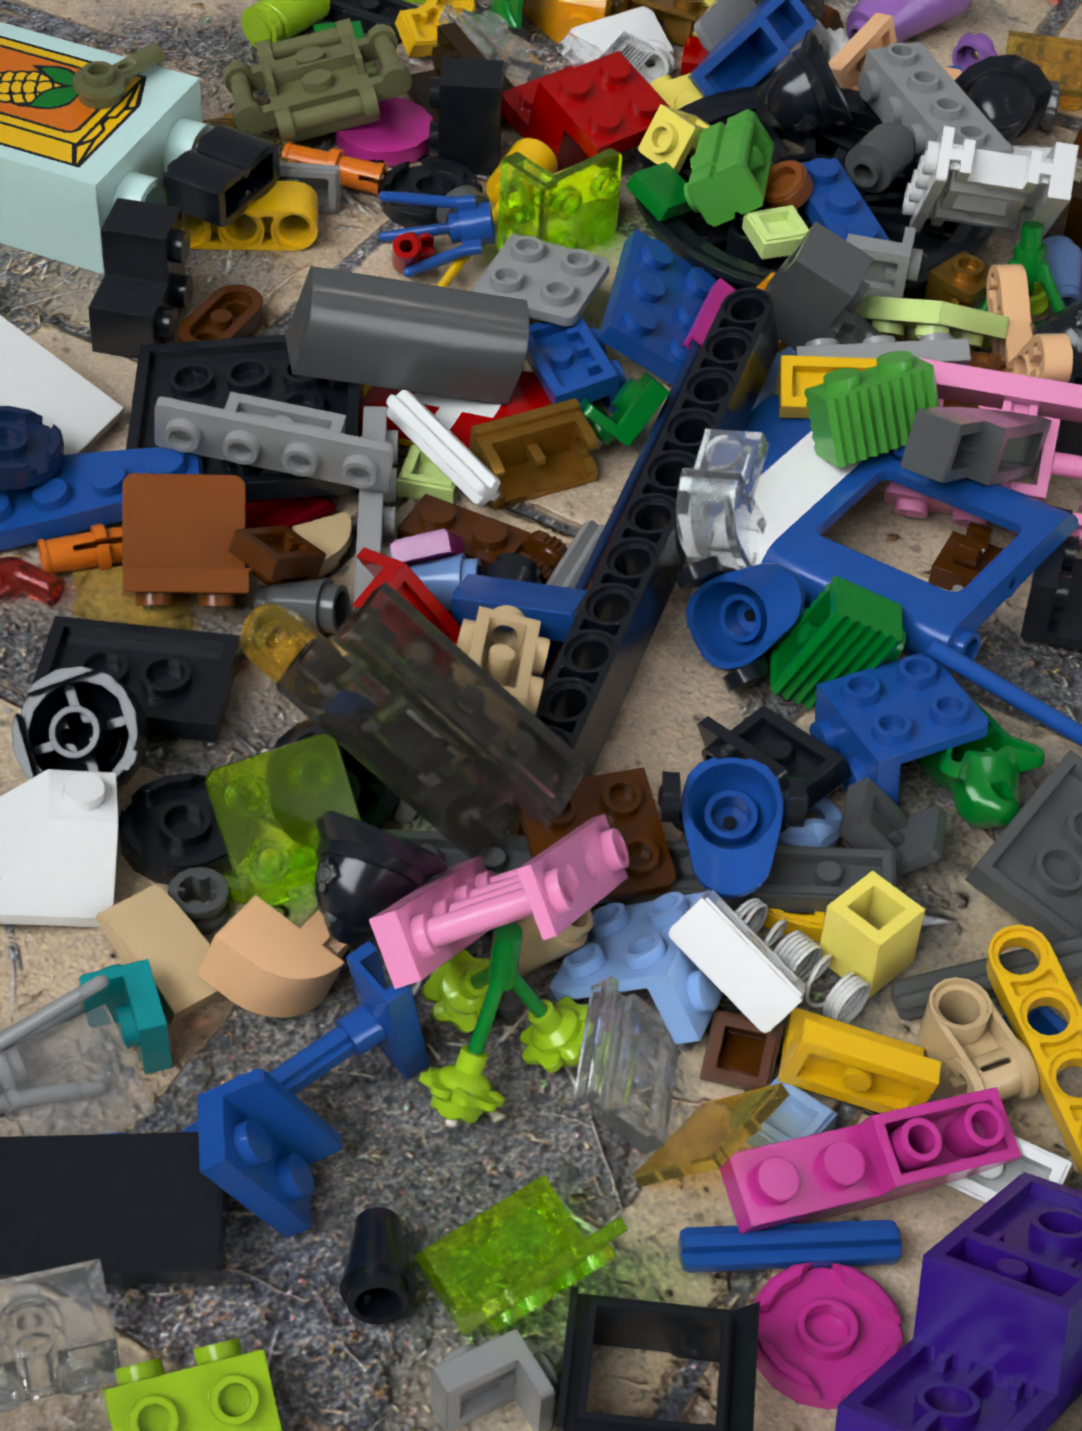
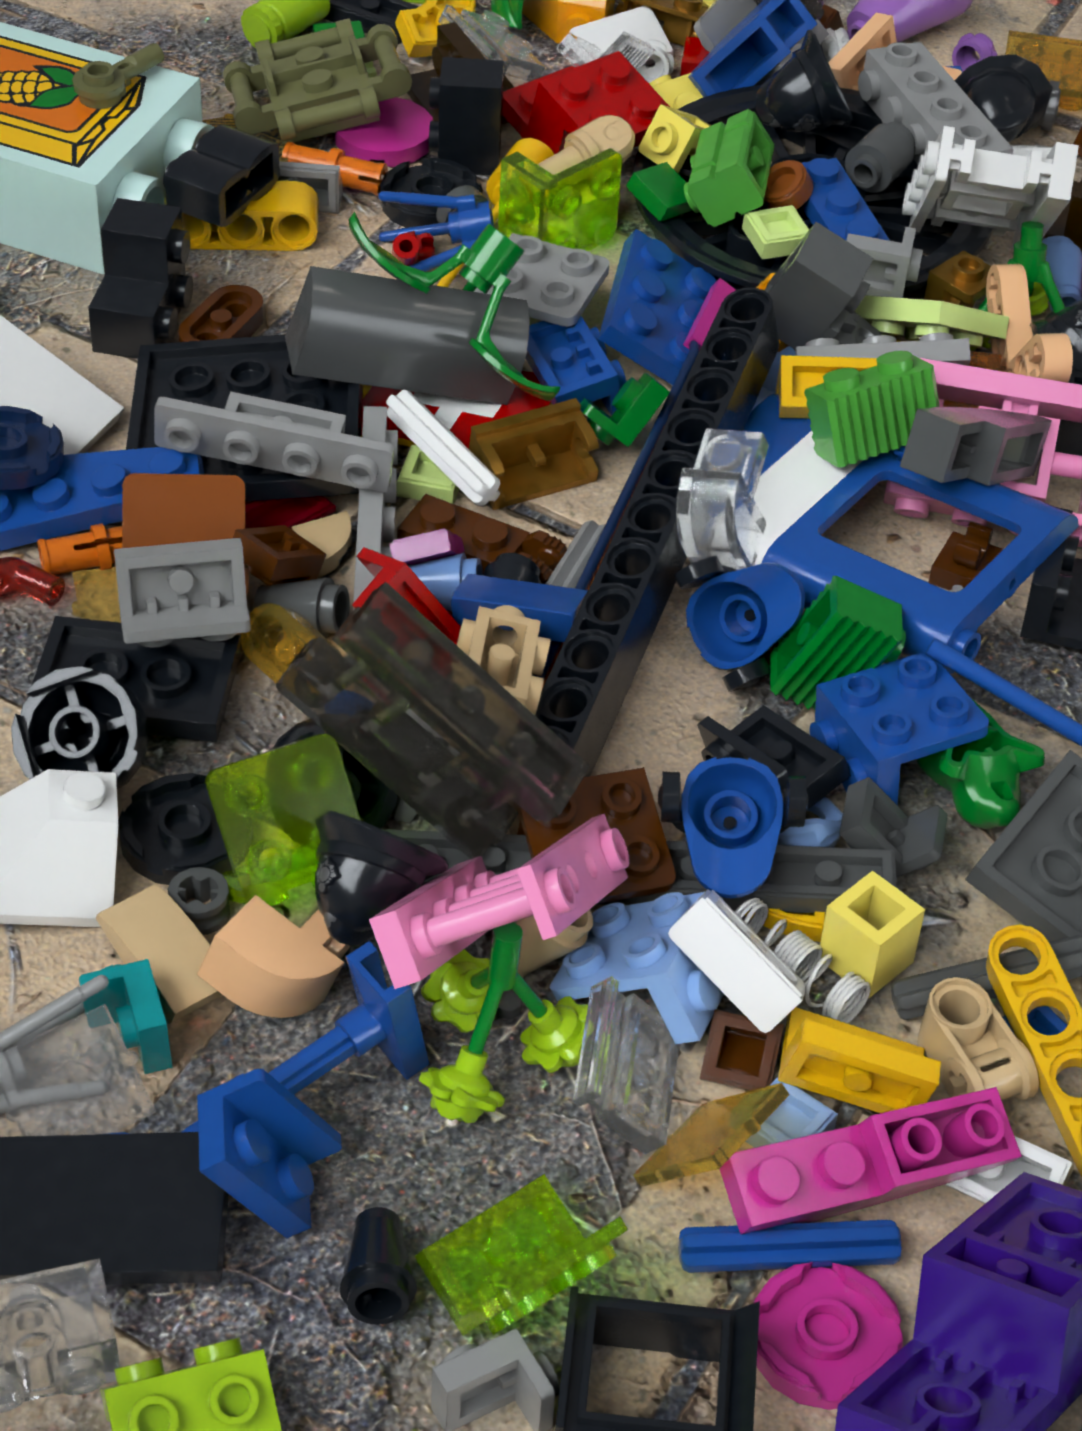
none -> light grey bracket [114,538,251,648]
none -> green plant [349,212,560,401]
none -> tan arm [529,115,635,197]

